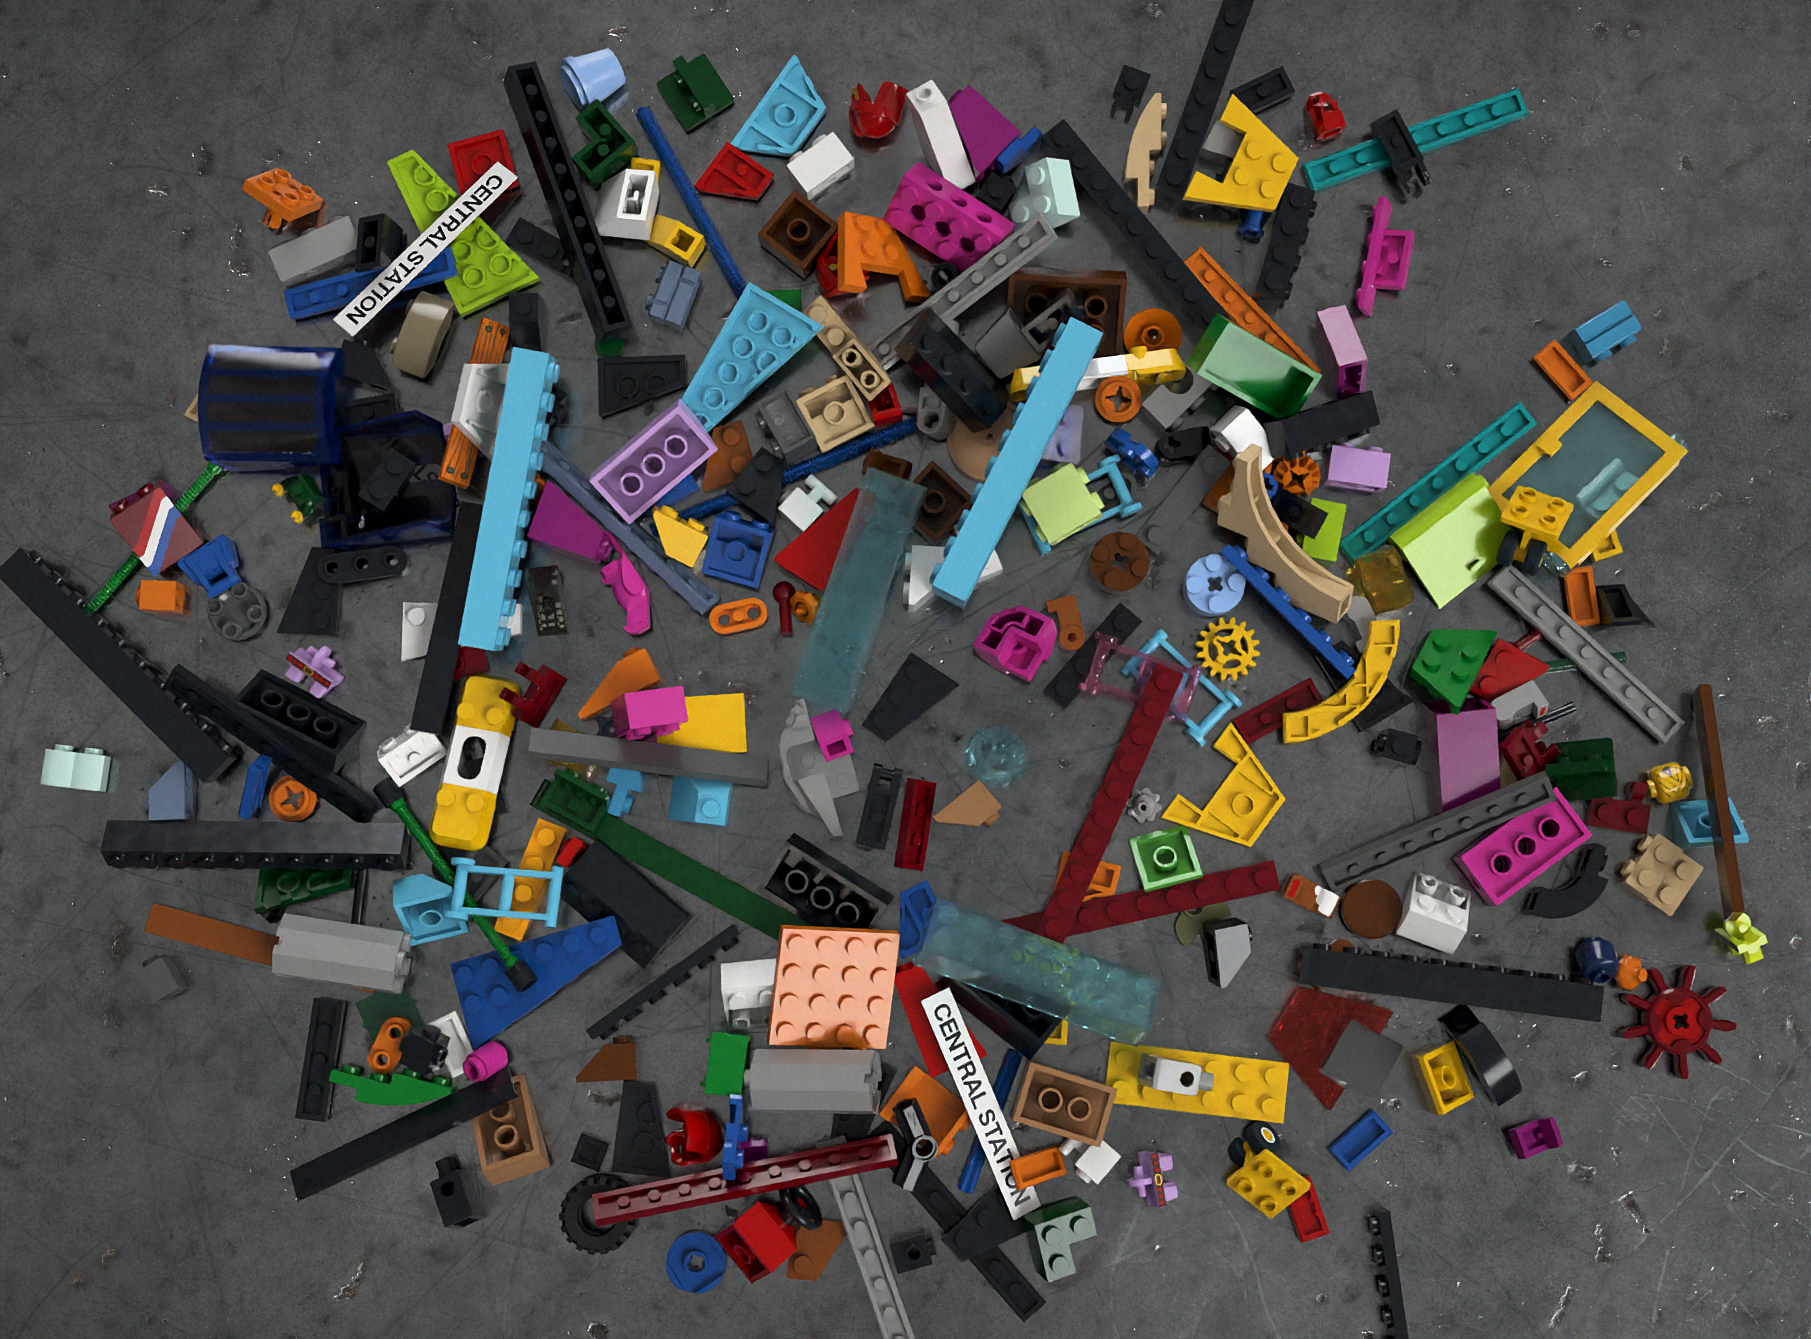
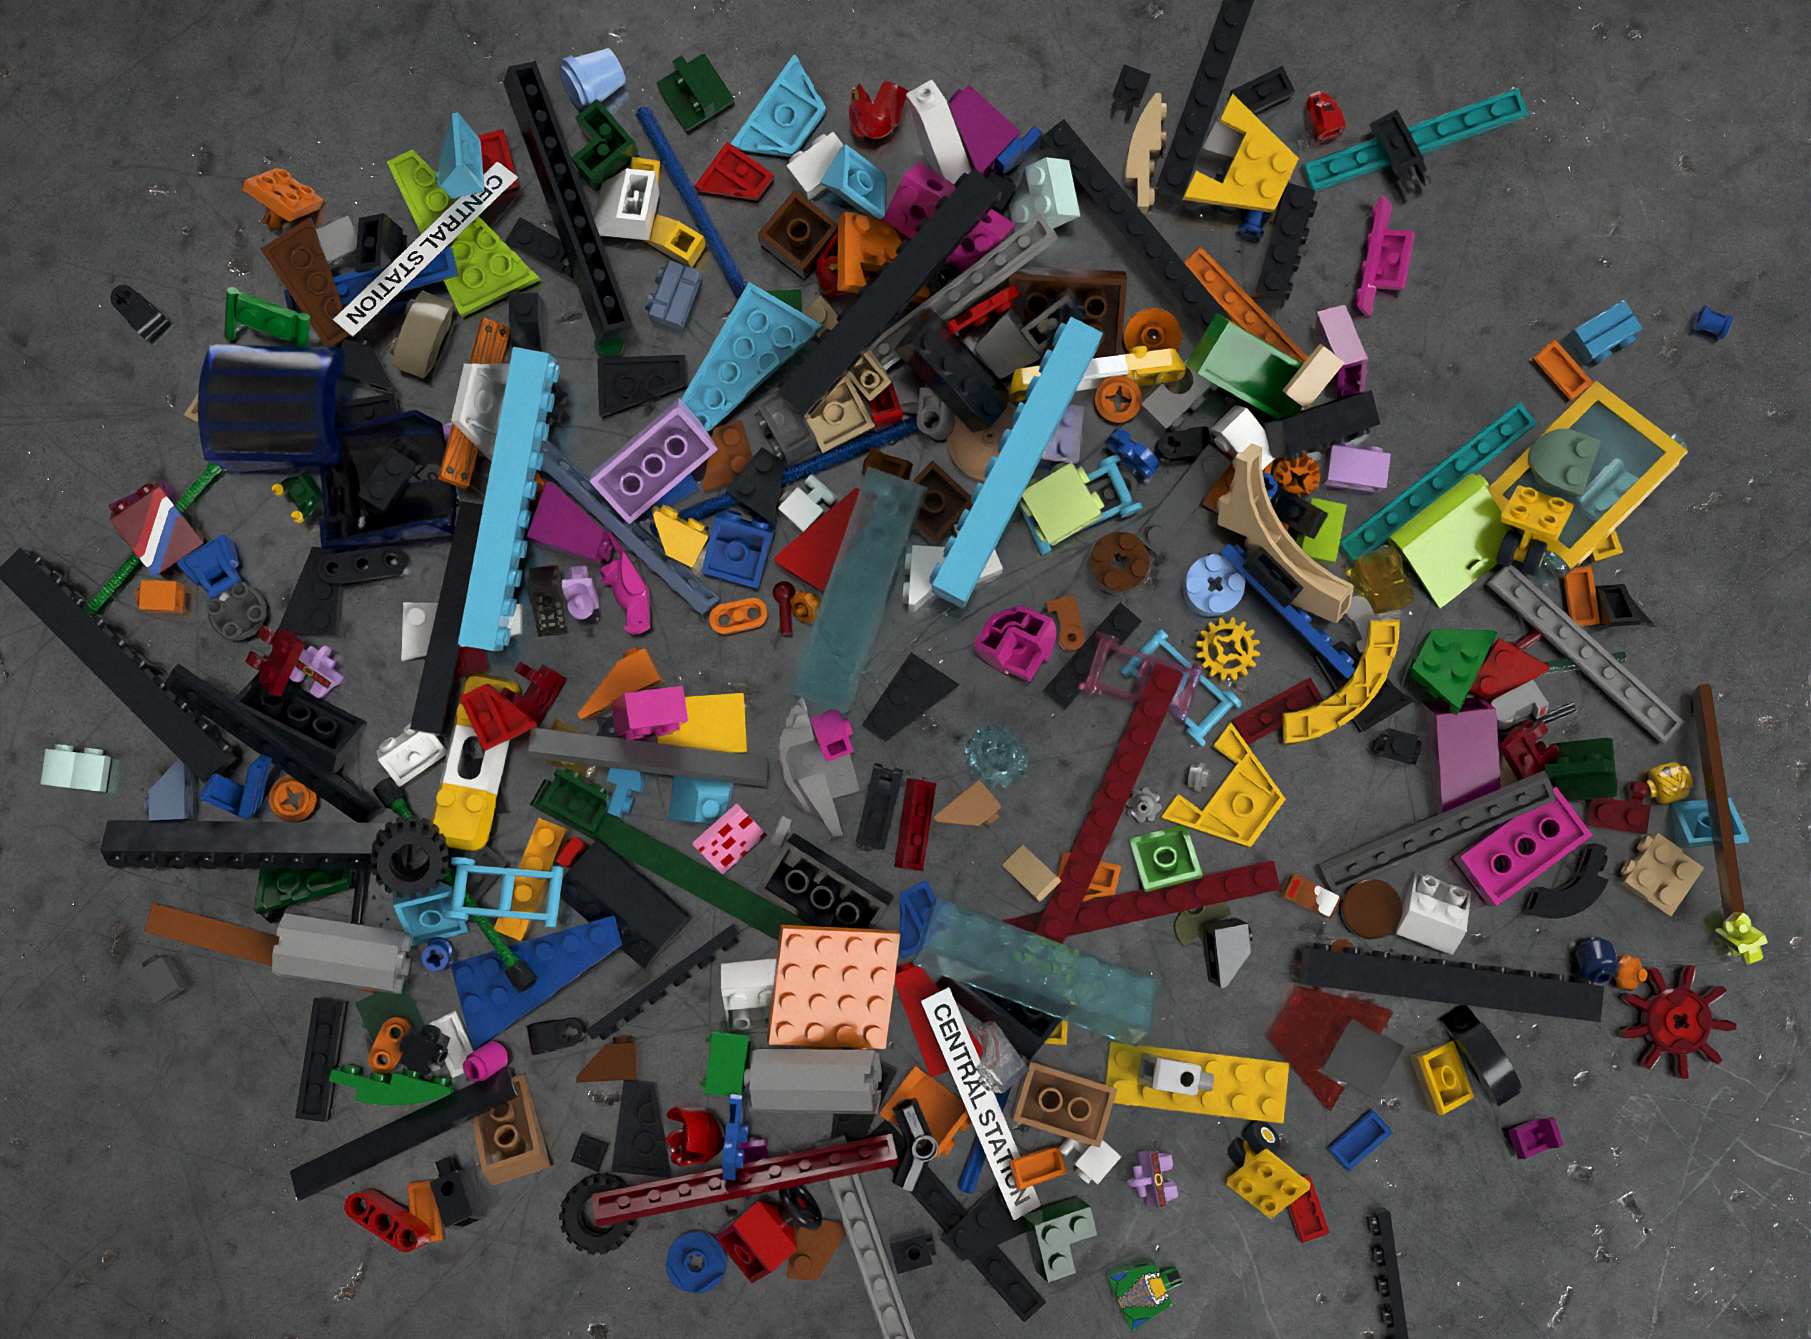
none -> black piece [110,285,168,341]
none -> blue tile [199,773,244,816]
none -> green plate [224,287,310,366]
none -> dark red plate [245,625,305,696]
none -> reddish brown wing [261,217,350,349]
none -> red beam [344,1189,431,1253]
none -> black tyre [371,815,449,899]
none -> orange tile [407,1180,443,1243]
none -> blue bush [421,937,453,971]
none -> medium azure slope [436,112,485,199]
none -> red wing [459,684,537,751]
none -> black piece [526,1017,587,1055]
none -> lavender hips [562,566,599,619]
none -> bright pink tile [692,803,767,875]
none -> light grey tile [770,816,793,848]
none -> black brick [777,168,1001,421]
none -> medium azure slope [820,144,887,220]
none -> red wing [946,285,1020,334]
none -> clear arch [975,1021,1030,1093]
none -> tan tile [1002,845,1061,902]
none -> torso [1106,1261,1183,1331]
none -> light grey plate [1188,762,1210,792]
none -> black tile [1242,547,1304,608]
none -> tan tile [1282,344,1344,410]
none -> sand green slope [1528,429,1601,497]
none -> blue bush [1693,305,1733,340]

